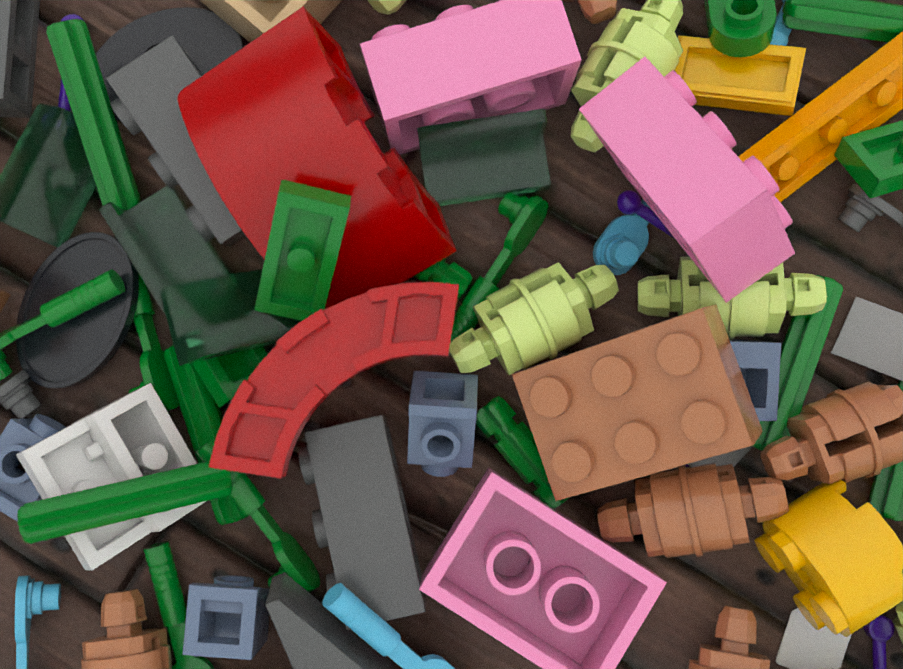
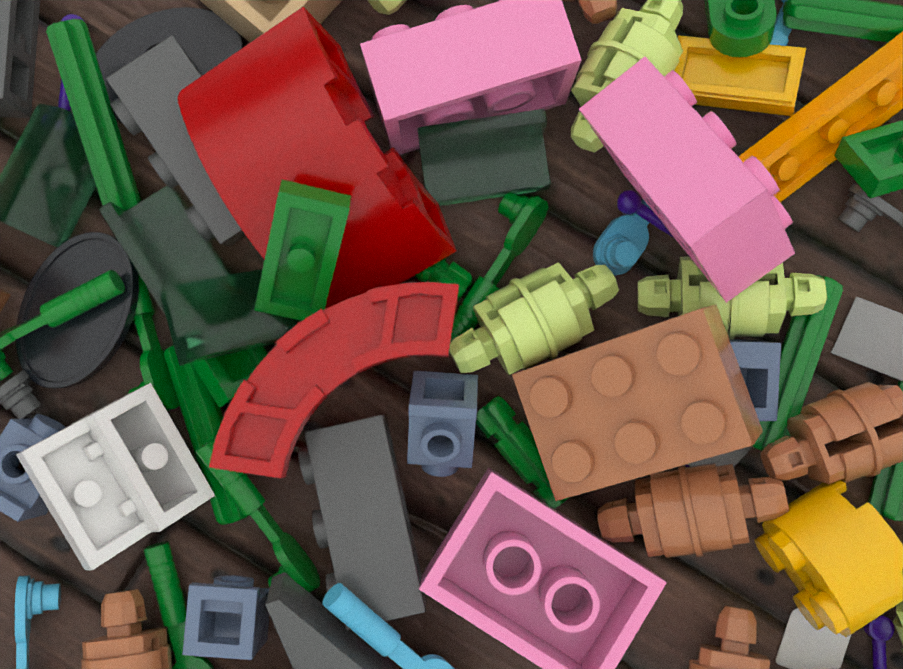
green axle [17,461,233,544] -> none

